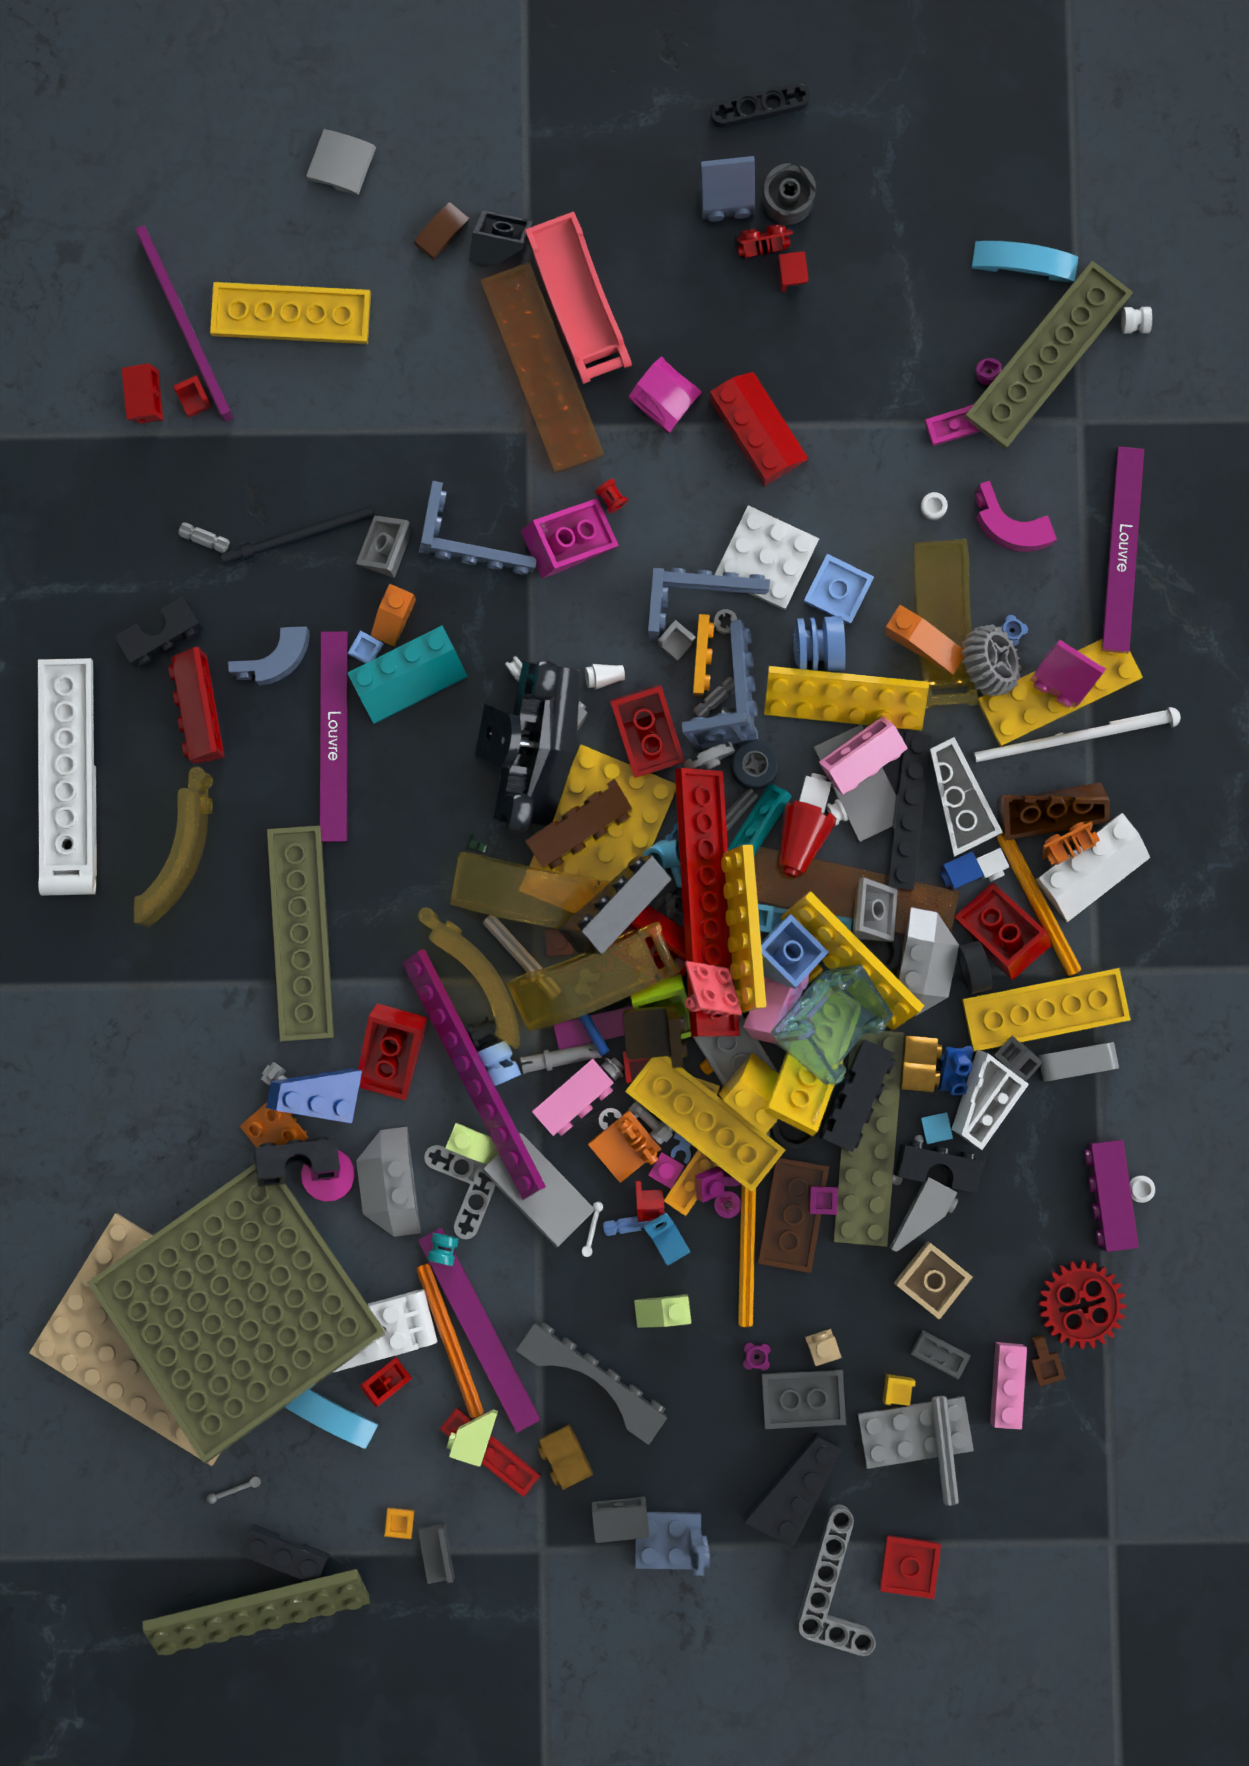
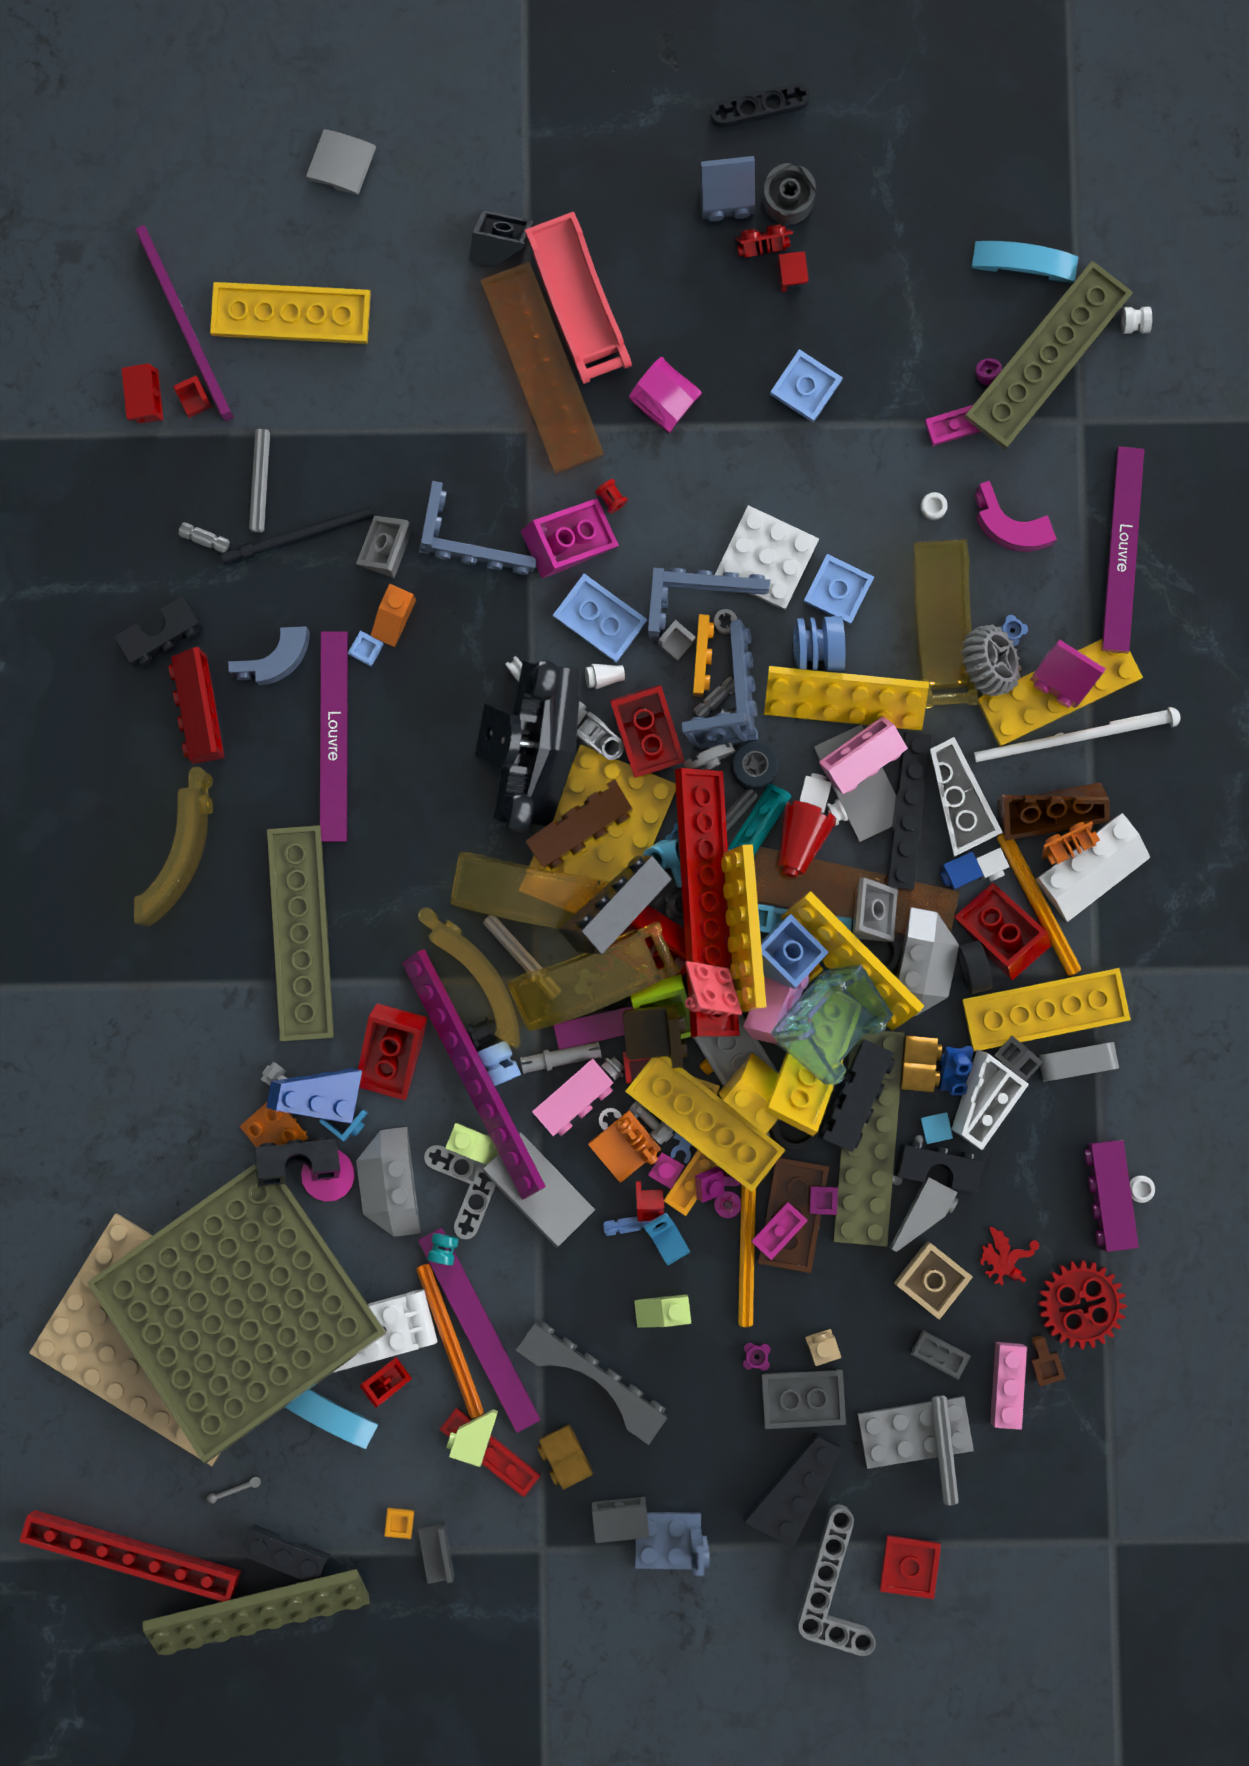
white hinge [38,658,97,896] -> none
teal slope [348,626,468,724] -> none
reddish brown slope [413,202,469,260] -> none
dark green piece [465,834,488,853] -> none
reddish brown plate [545,929,574,957] -> none
blue bar [562,982,610,1056] -> none
white hinge [582,1202,603,1257] -> none
red slope [709,372,809,487] -> none
yellow panel [882,1374,915,1406] -> none
orange slope [885,605,964,675] -> none
none -> red brick [19,1510,241,1602]
none -> light grey axle [249,429,270,533]
none -> dark azure bracket [319,1109,368,1142]
none -> light blue plate [553,574,648,663]
none -> light grey piece [577,712,624,760]
none -> dark pink plate [751,1201,808,1260]
none -> light blue plate [770,349,843,423]
none -> red piece [980,1227,1039,1285]

